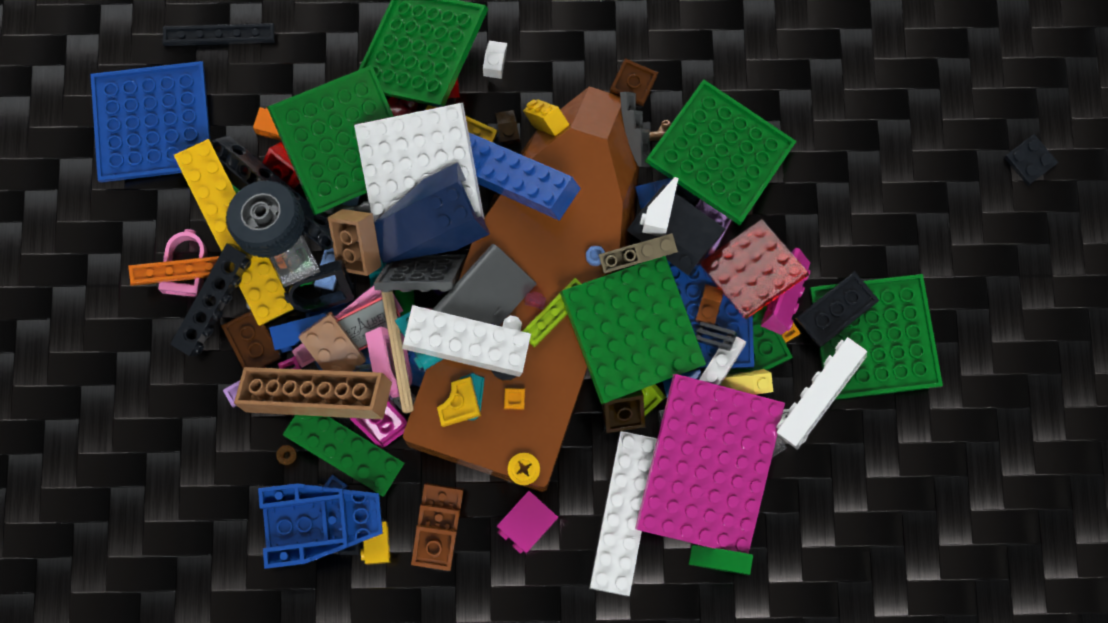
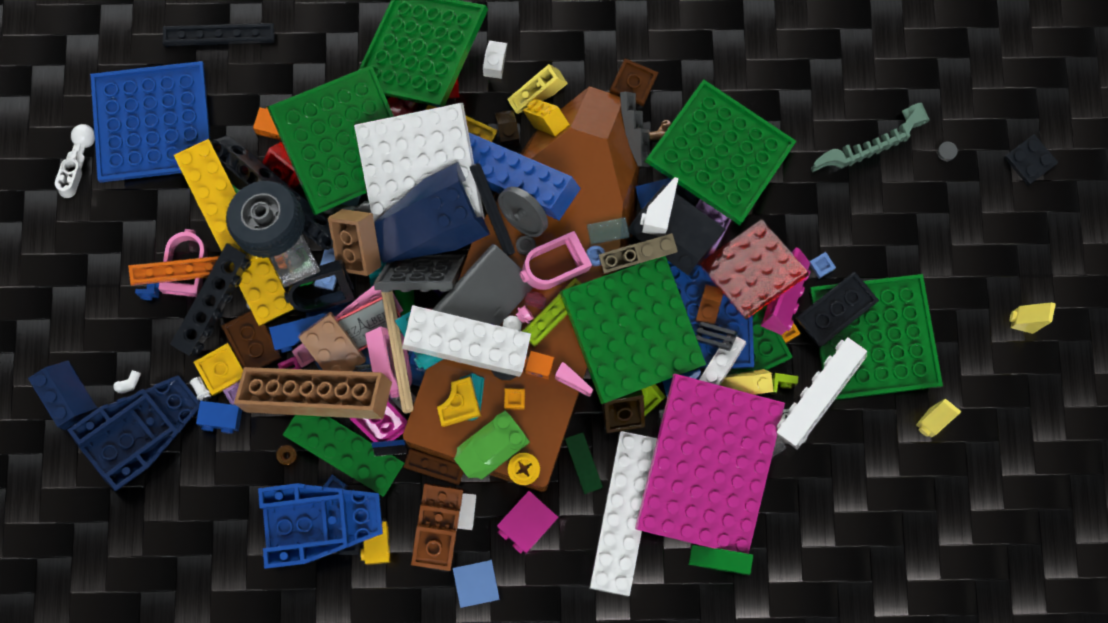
none -> dark blue slope [28,361,98,430]
none -> white beam [55,124,95,198]
none -> dark blue wedge [67,375,200,492]
none -> white arm [113,370,141,394]
none -> blue bracket [135,283,160,300]
none -> white pin [190,376,211,401]
none -> yellow plate [194,343,243,396]
none -> blue brick [196,401,242,434]
none -> black sticker [371,440,407,456]
none -> reddish brown tile [404,449,464,486]
none -> medium blue tile [453,560,500,608]
none -> bright green slope [454,410,530,480]
none -> white sticker [458,493,476,530]
none -> black axle [470,163,515,256]
none -> dark grey piece [498,186,548,237]
none -> light yellow slope [507,64,568,114]
none -> dark grey tile [516,235,536,256]
none -> bright pink plate [516,305,534,324]
none -> bright pink window [520,231,592,290]
none -> orange brick [524,351,554,380]
none -> bright pink slope [555,362,593,397]
none -> dark green tile [565,432,603,495]
none -> clear light blue tile [587,217,629,245]
none -> lime bracket [770,373,799,395]
none -> medium blue plate [810,252,836,279]
none -> sand green piece [811,103,930,172]
none -> light yellow slope [916,399,961,437]
none -> dark grey tile [937,142,958,161]
none -> light yellow slope [1009,302,1056,334]

